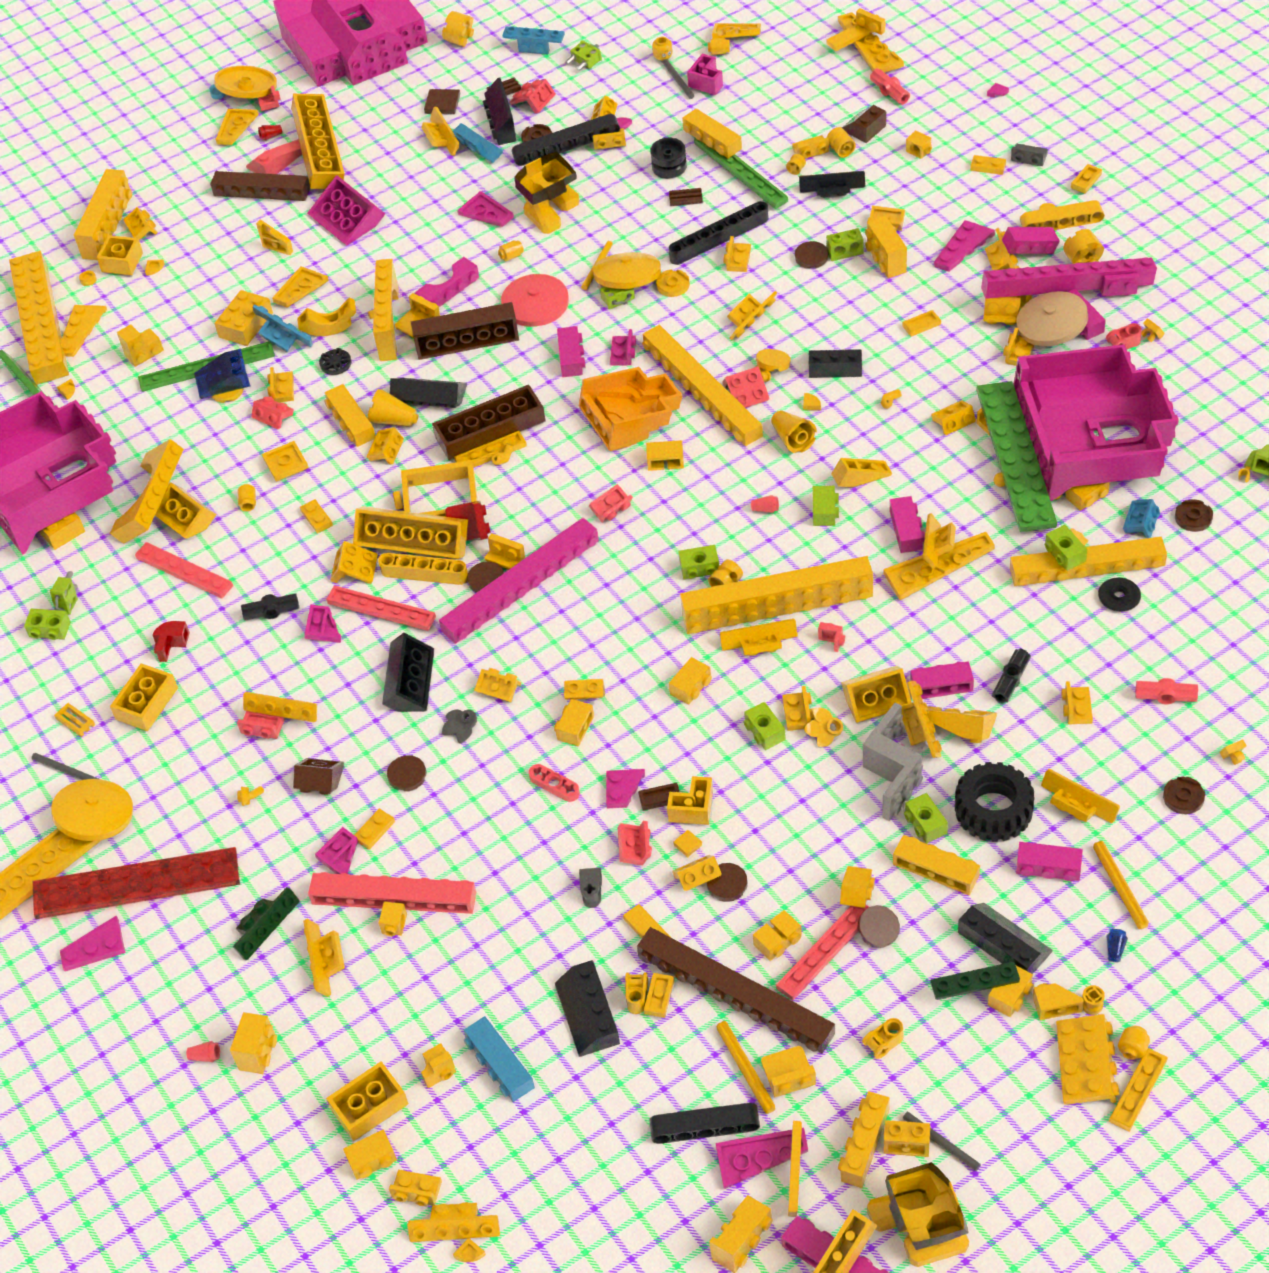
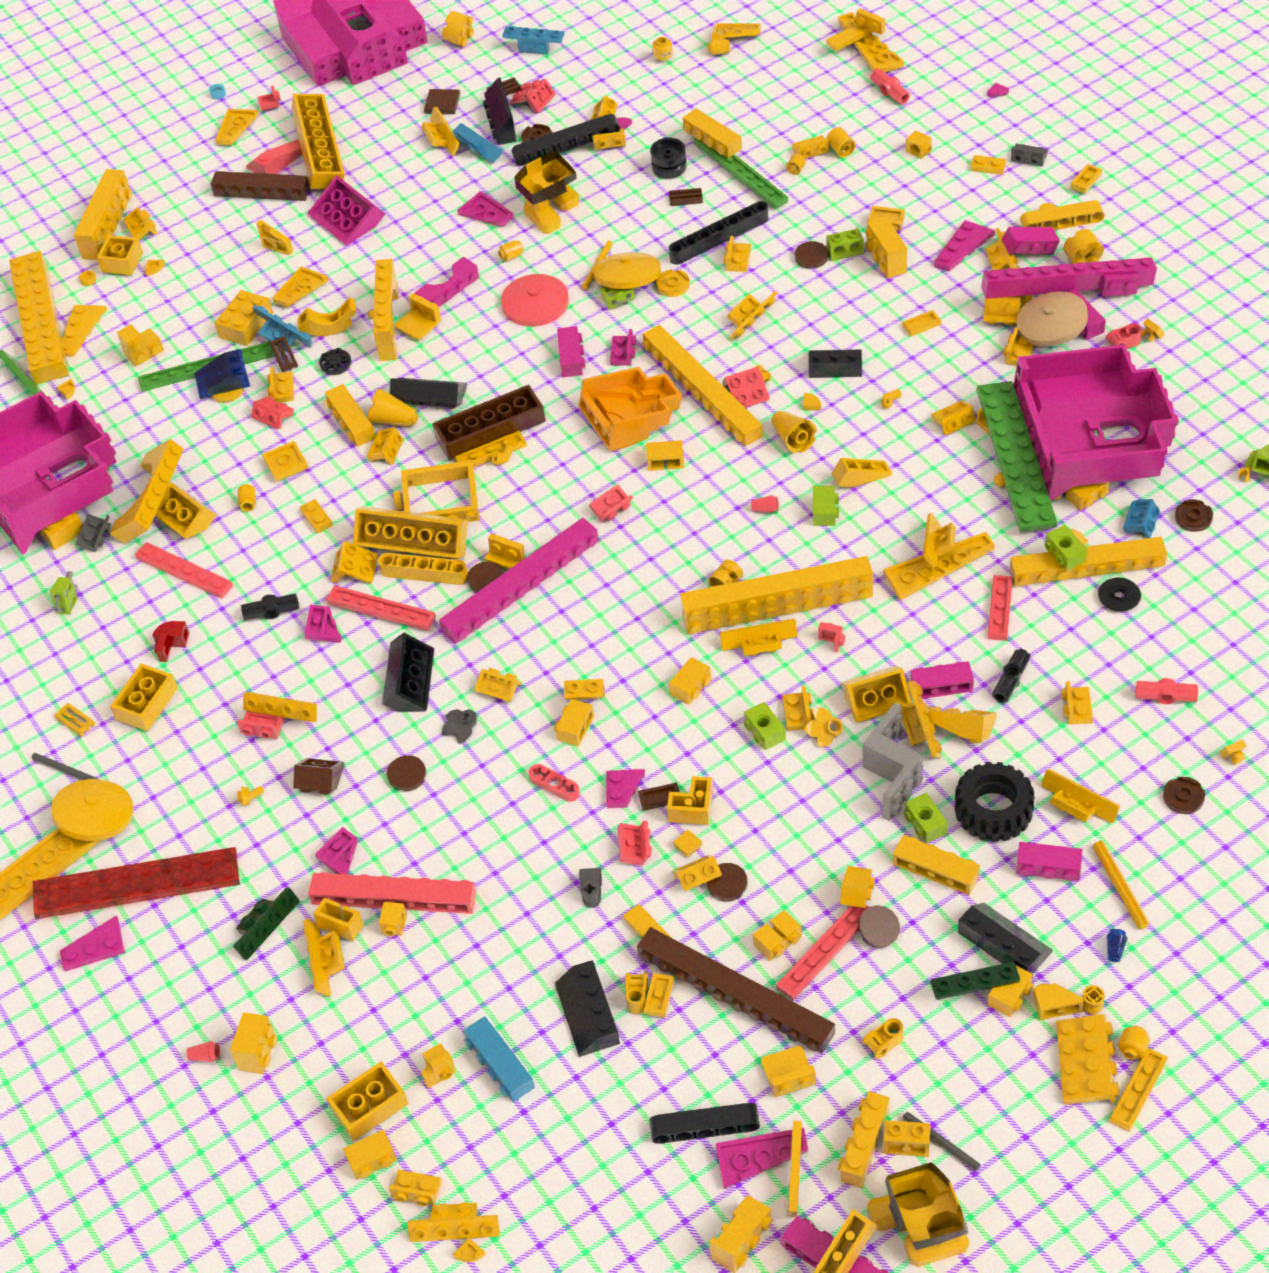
lime brick [24,608,71,640] -> none
yellow dish [214,65,277,98] -> none
red cone [258,125,282,141] -> none
yellow plate [354,808,395,850] -> none
reddish brown brick [411,302,519,360] -> none
red bracket [445,500,491,541] -> none
lime piece [565,40,602,71] -> none
dark grey bar [662,59,694,99] -> none
lime brick [678,544,720,580] -> none
dark pink brick [687,53,723,95] -> none
yellow axle [717,1021,775,1114] -> none
yellow tile [756,349,791,372] -> none
black bracket [799,171,866,198] -> none
reddish brown slope [842,105,886,143] -> none
dark pink brick [889,496,925,553] -> none
none -> dark grey bracket [75,514,111,552]
none -> reddish brown tile [269,336,298,372]
none -> yellow piece [314,898,364,941]
none -> coral tile [988,575,1013,641]

